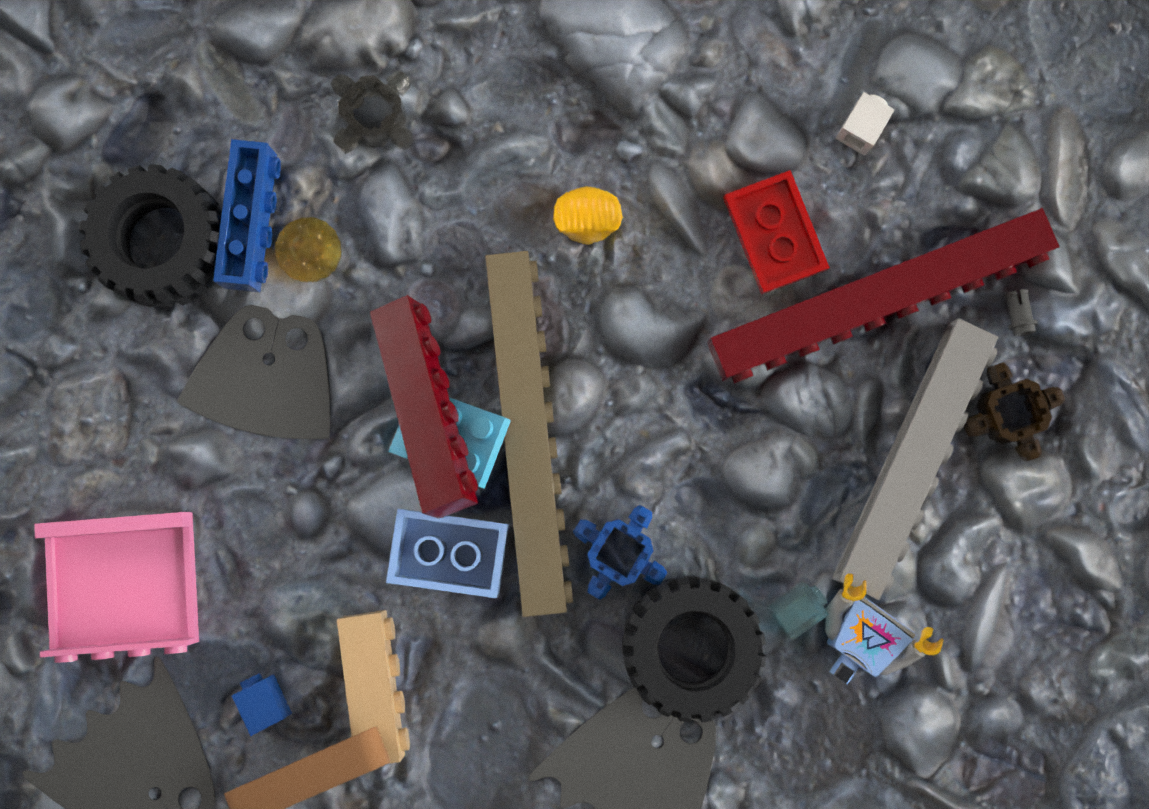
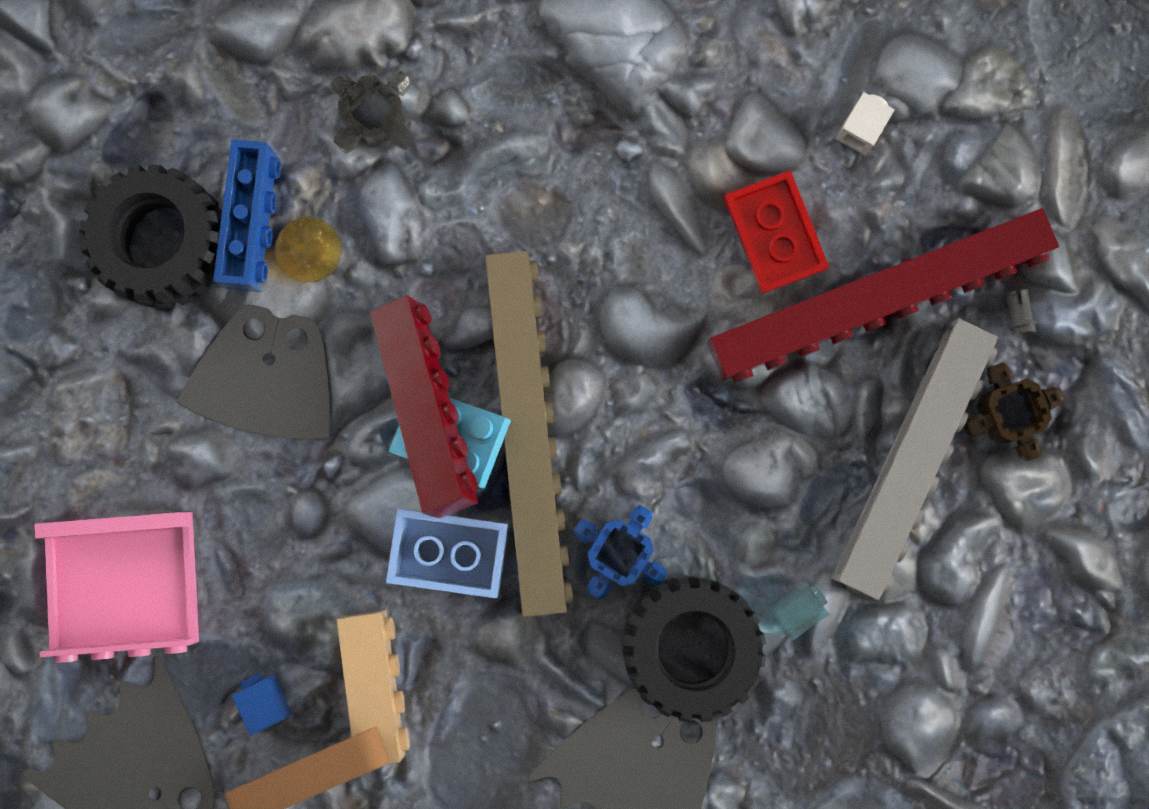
yellow hair [553,186,623,245] -> none
torso [825,573,943,685] -> none

